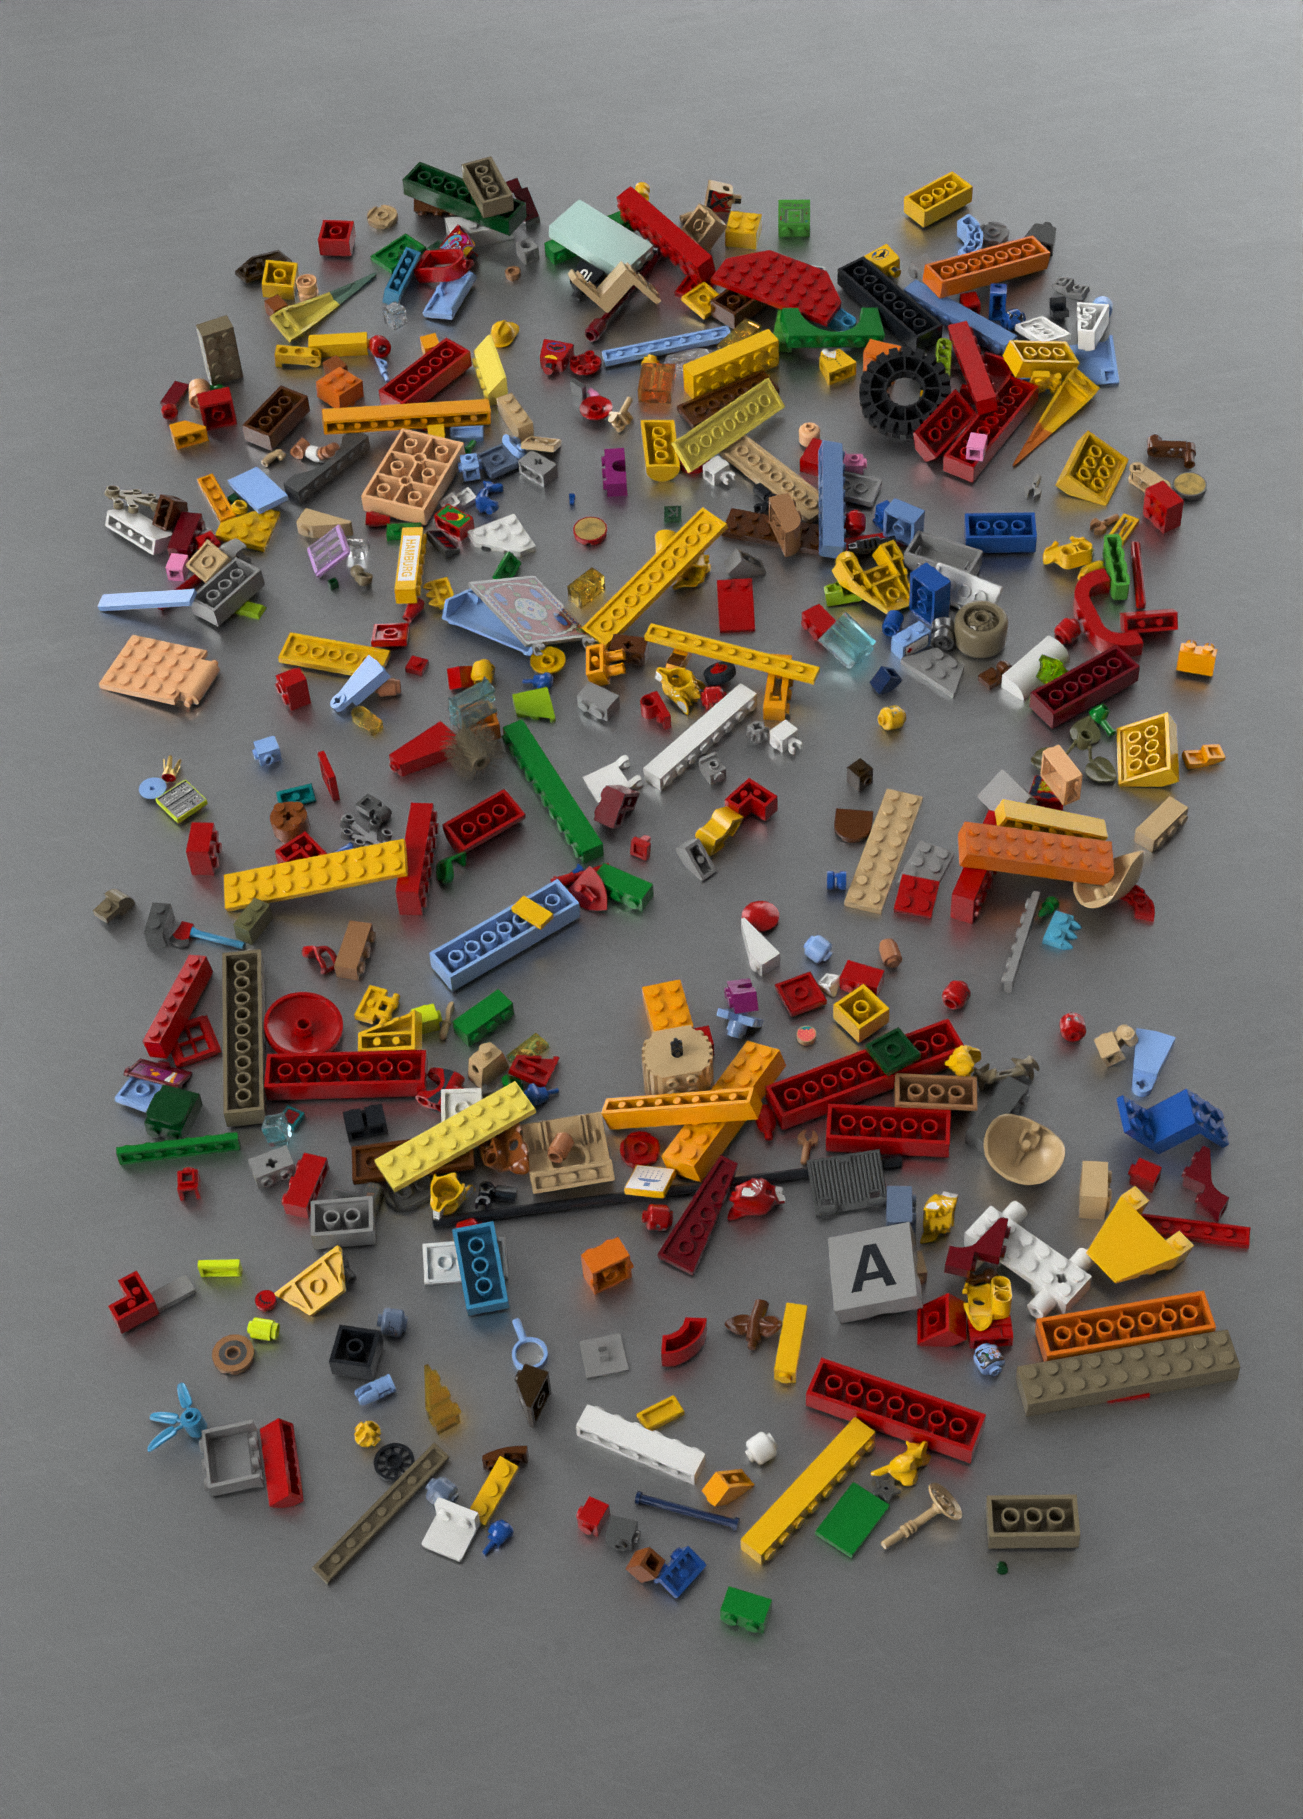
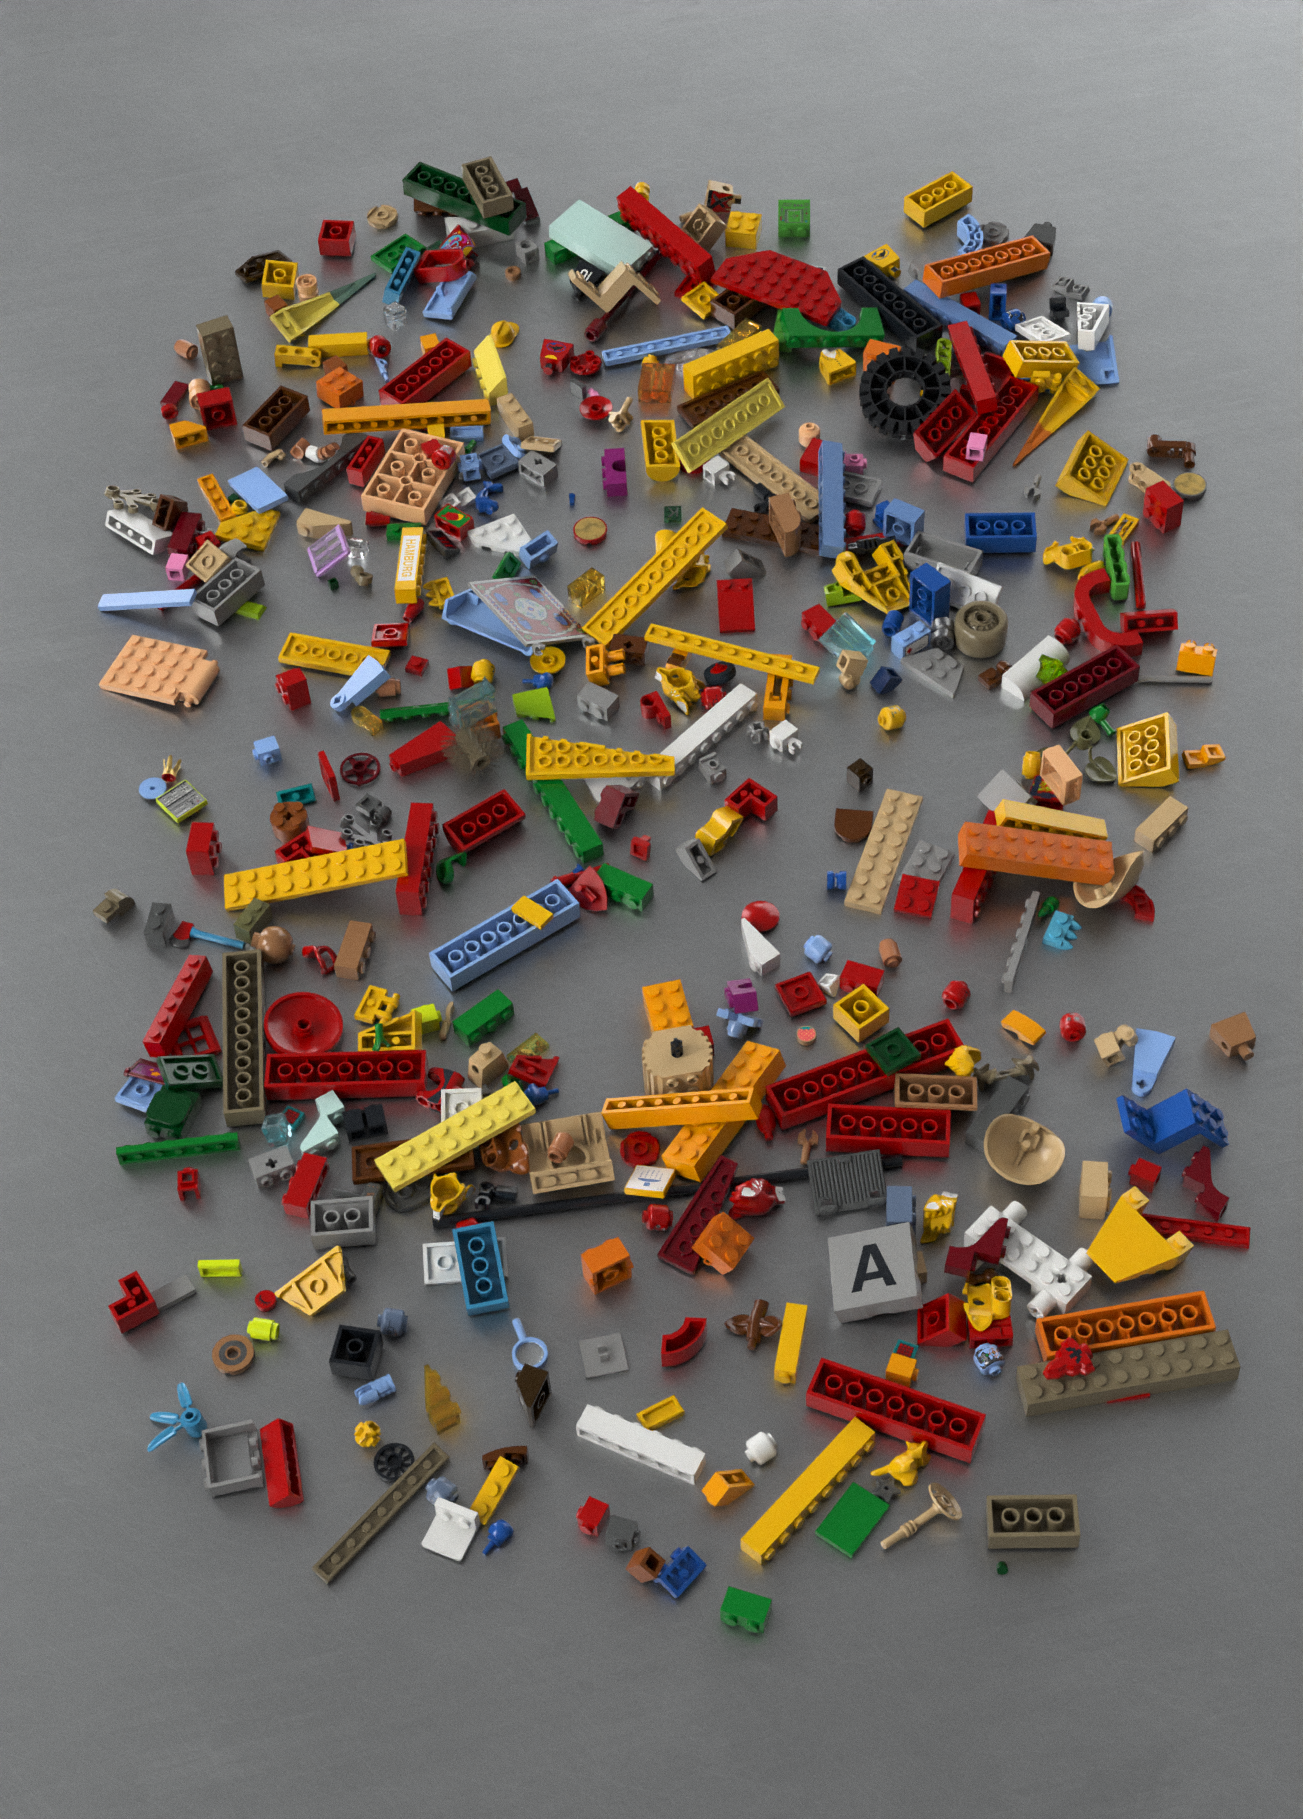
dark blue bar [635,1491,740,1531] -> none
none -> dark green tile [156,1054,223,1090]
none -> nougat brick [174,339,198,360]
none -> medium nougat brick [251,926,296,964]
none -> light aqua arch [300,1090,345,1156]
none -> tile [306,826,347,855]
none -> dark red wheel [339,753,381,787]
none -> red brick [346,435,386,487]
none -> green bar [372,1023,390,1051]
none -> green plate [379,697,488,722]
none -> red tile [420,438,441,458]
none -> red head [431,445,456,470]
none -> light blue brick [519,530,558,570]
none -> yellow wing [526,734,675,780]
none -> orange brick [692,1211,755,1275]
none -> tan brick [836,649,868,690]
none -> light orange brick [885,1352,920,1388]
none -> tile [893,1339,919,1359]
none -> light orange slope [1001,1010,1046,1045]
none -> yellow brick [1022,751,1042,779]
none -> red rock [1043,1337,1095,1380]
none -> light grey bar [1138,675,1212,684]
none -> medium nougat torso [1209,1012,1256,1061]

